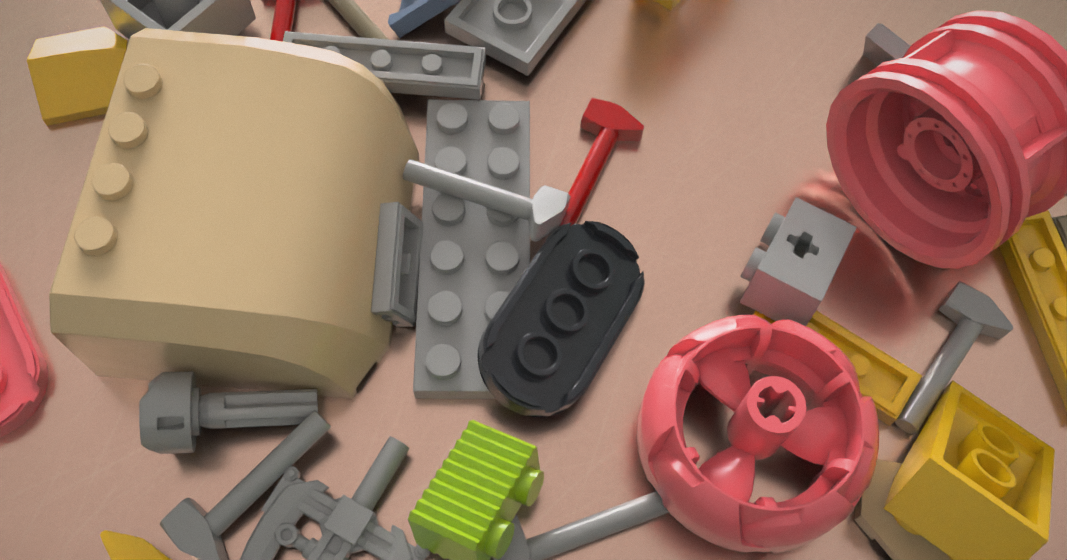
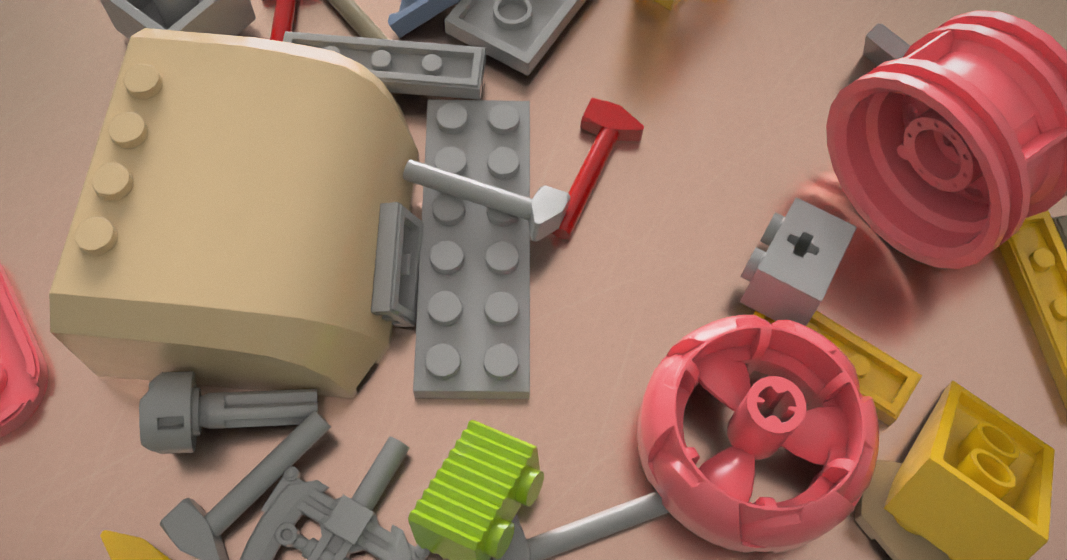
yellow slope [27,27,128,126] -> none
black tile [477,221,645,417] -> none
light grey piece [895,281,1014,434] -> none

